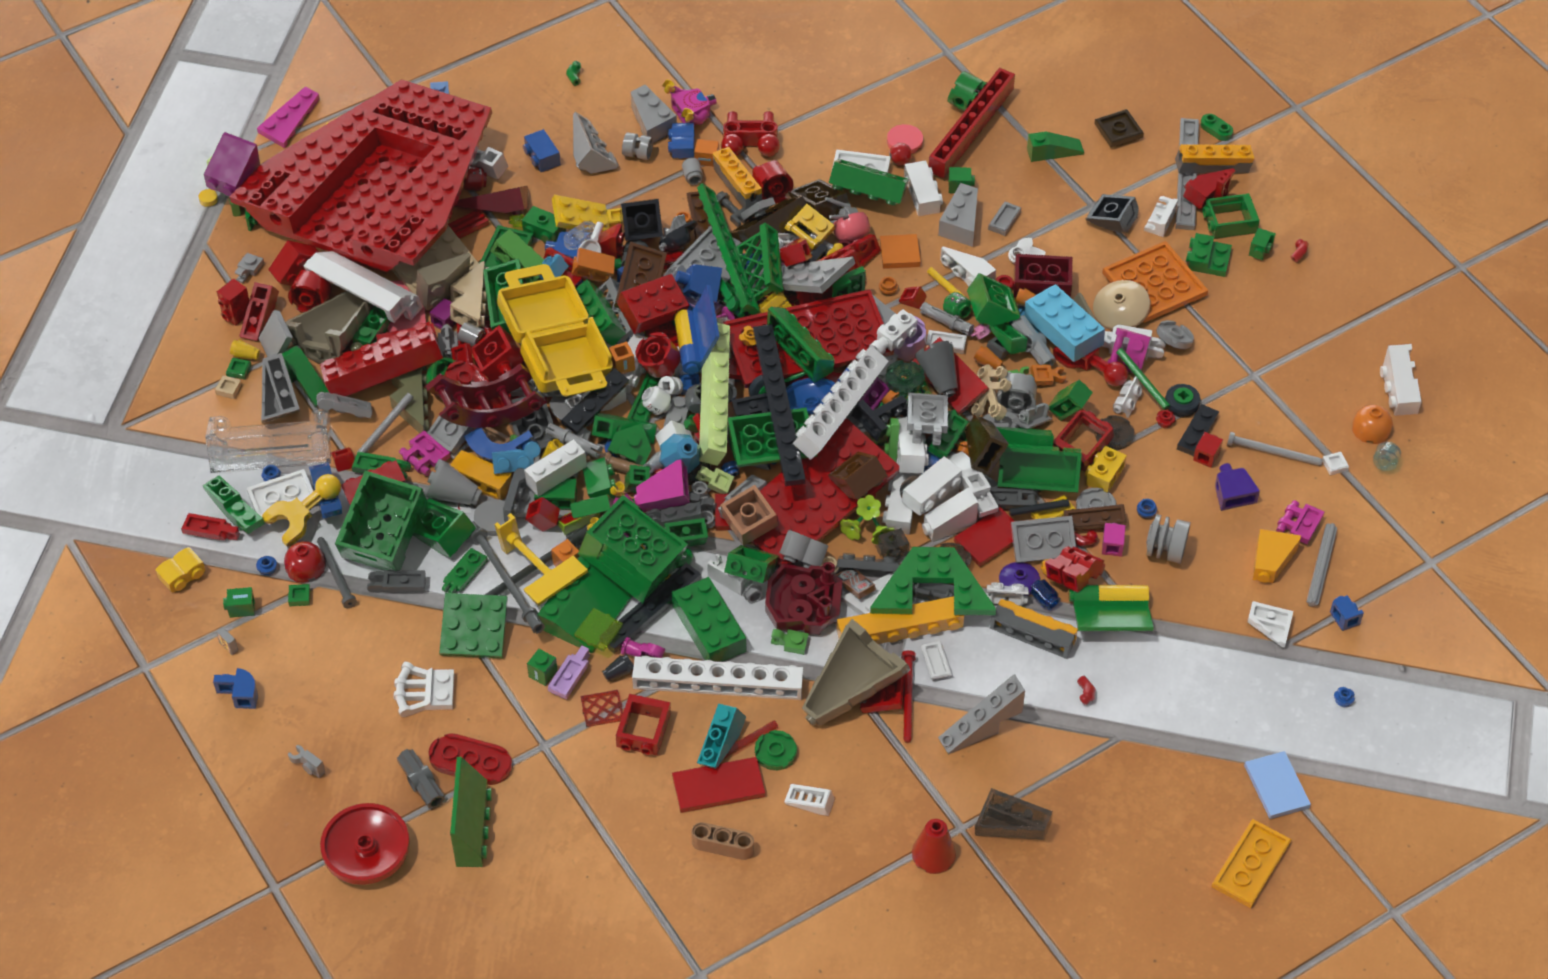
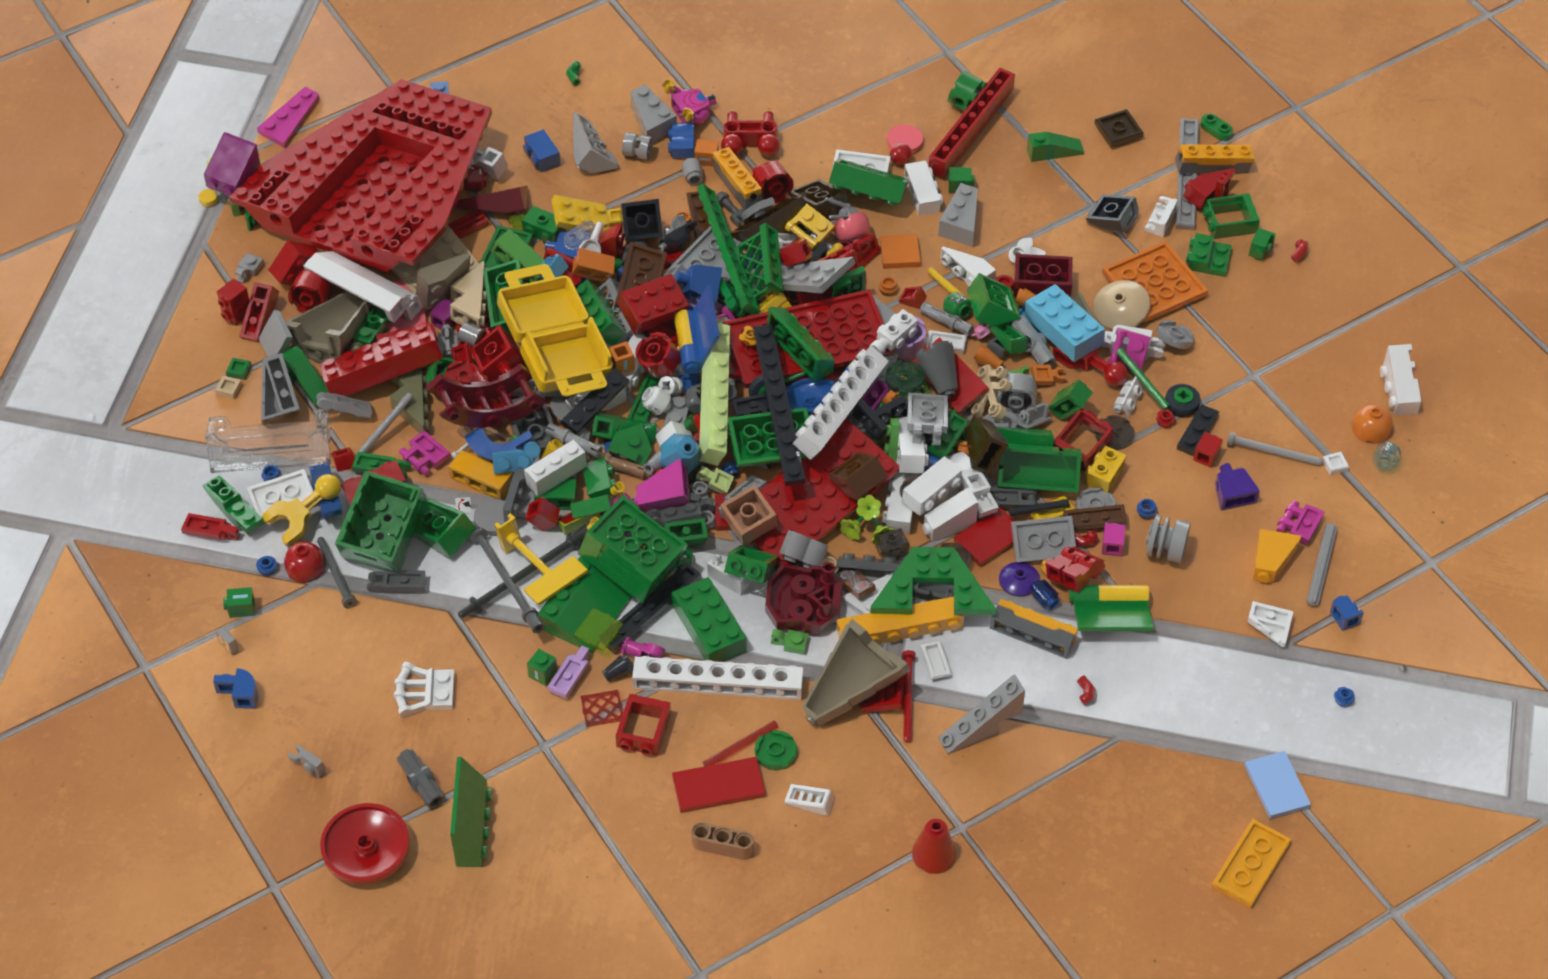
yellow brick [155,547,206,593] -> none
yellow cone [230,339,260,360] -> none
green tile [288,584,311,607] -> none
light grey cone [424,459,482,505] -> none
light grey plate [427,407,473,454] -> none
red tile [428,733,512,785] -> none
green plate [439,593,508,658] -> none
green hinge [442,548,488,593] -> none
orange brick [551,539,580,567] -> none
green brick [624,465,650,493] -> none
teal slope [697,704,746,768] -> none
light grey plate [743,584,763,603] -> none
clear smoke wedge [975,788,1053,840] -> none
white hinge [986,582,1028,606] -> none
light grey tile [988,201,1021,236] -> none

